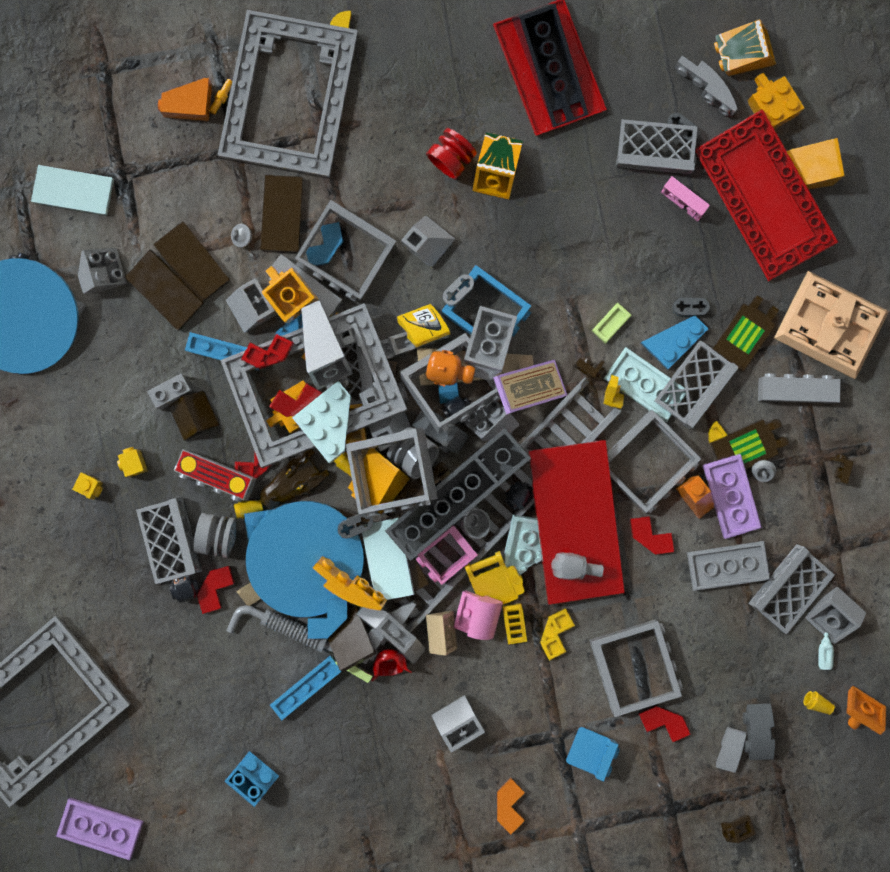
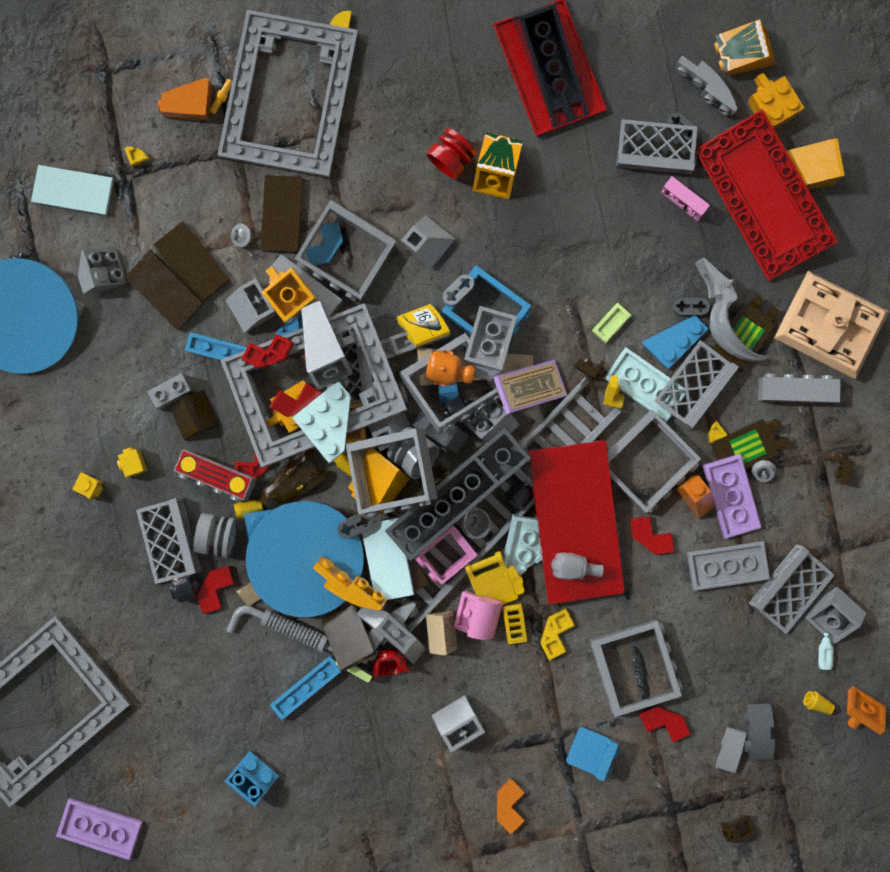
dark azure tile [308,598,347,639] -> none
none -> yellow tile [124,147,150,167]
none -> light grey piece [695,258,770,362]

